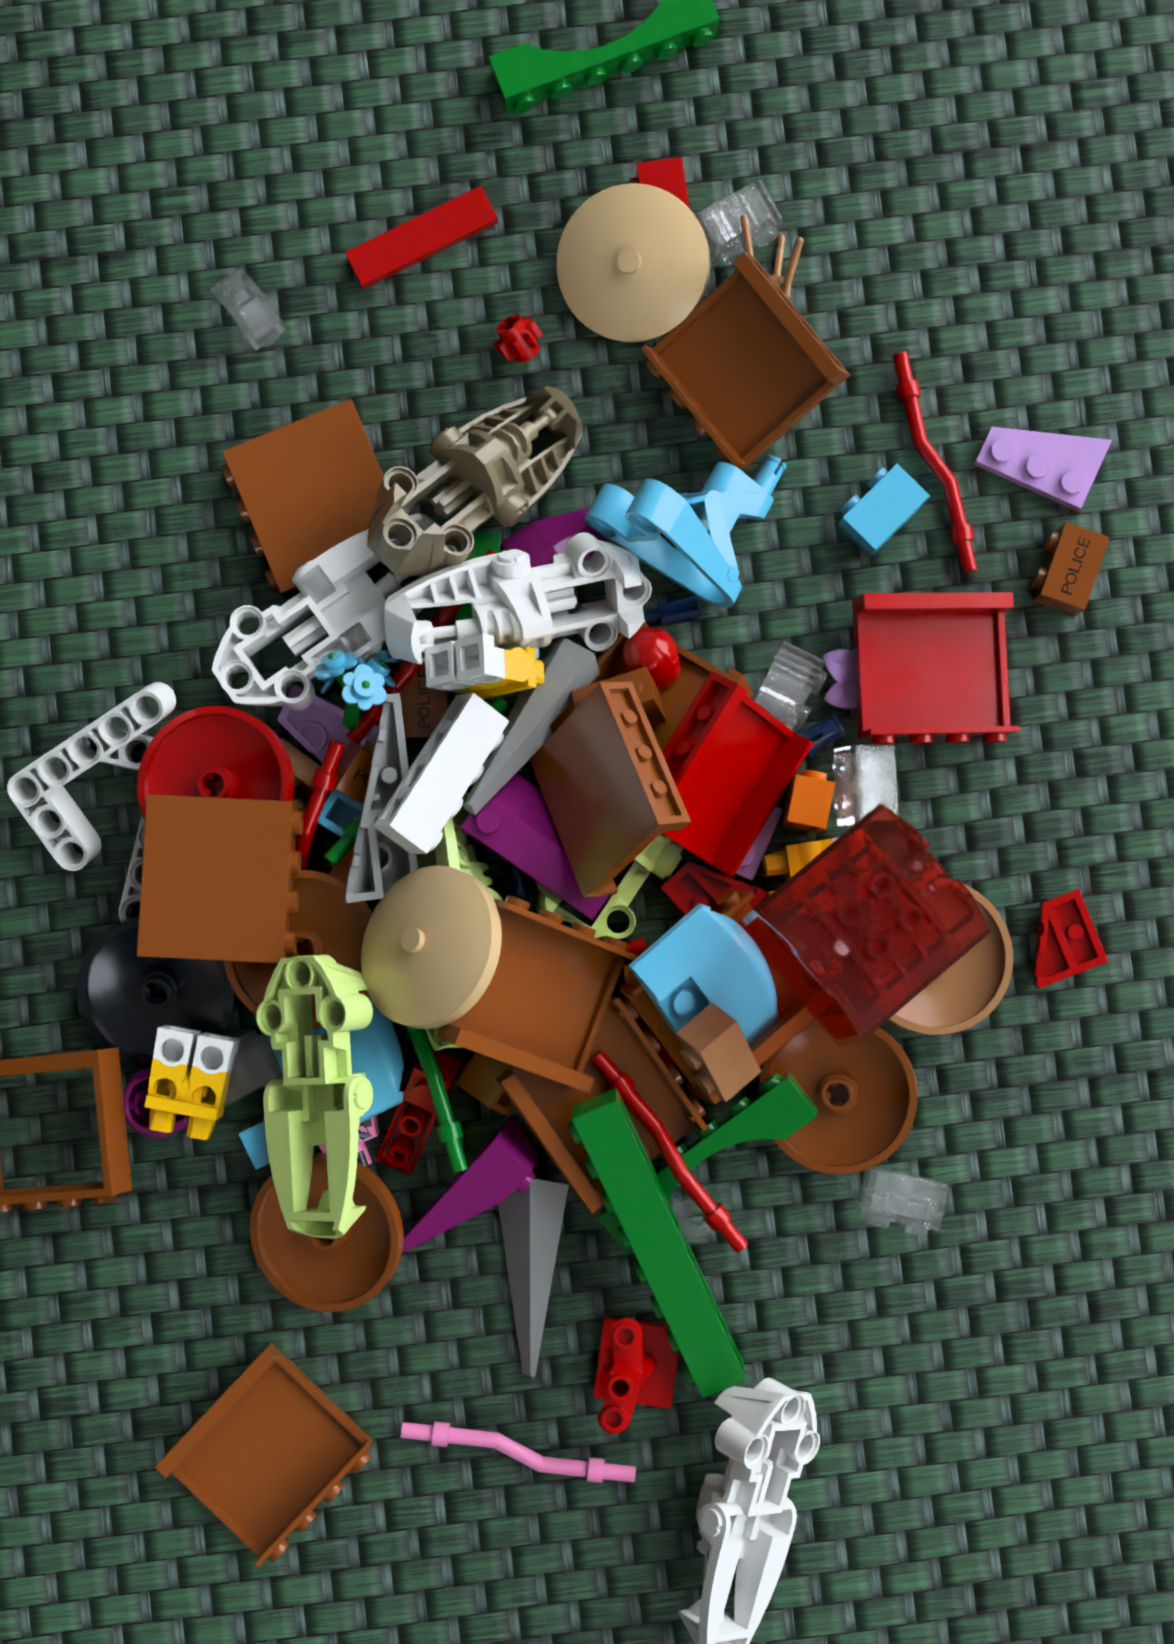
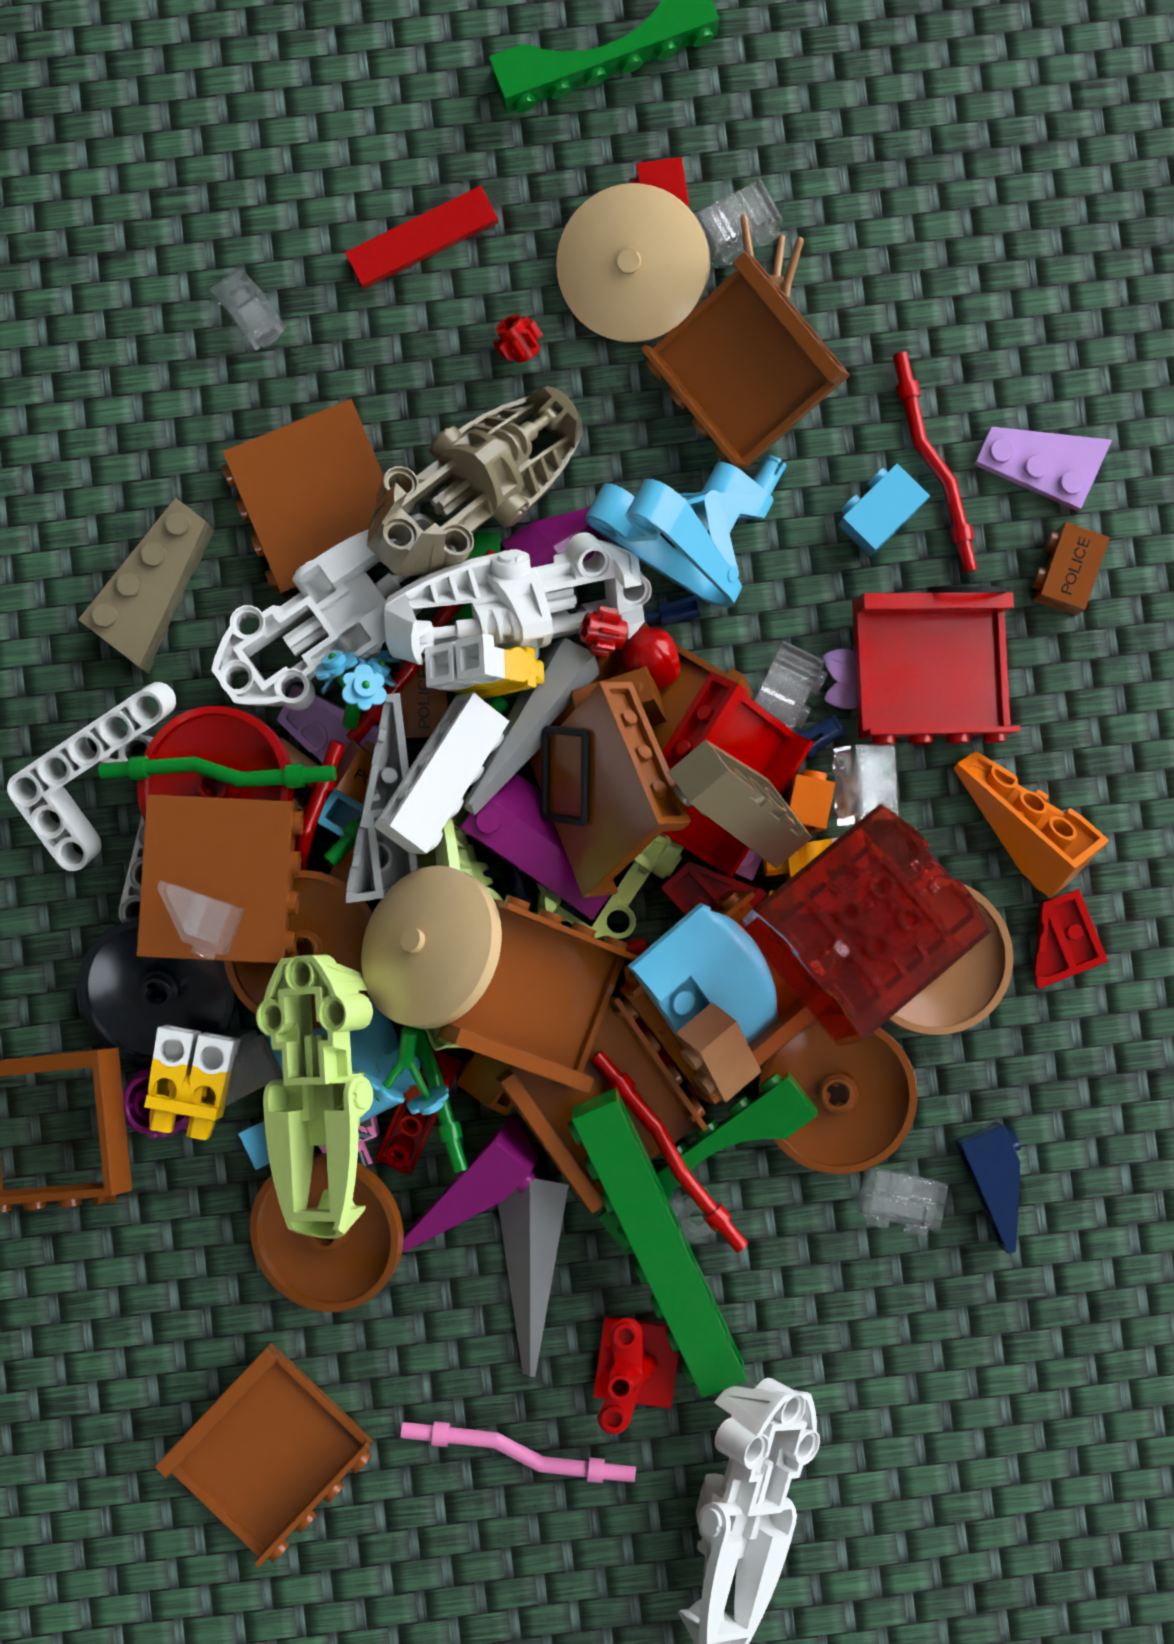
none -> dark tan wedge [78,498,214,673]
none -> green bar [98,756,336,788]
none -> clear slope [157,881,244,960]
none -> medium azure plant [364,1026,449,1115]
none -> black piece [541,726,589,826]
none -> red gear [580,605,628,657]
none -> dark tan wedge [668,739,812,868]
none -> black piece [927,586,1007,593]
none -> orange wedge [953,751,1110,898]
none -> dark blue slope [954,1122,1021,1254]

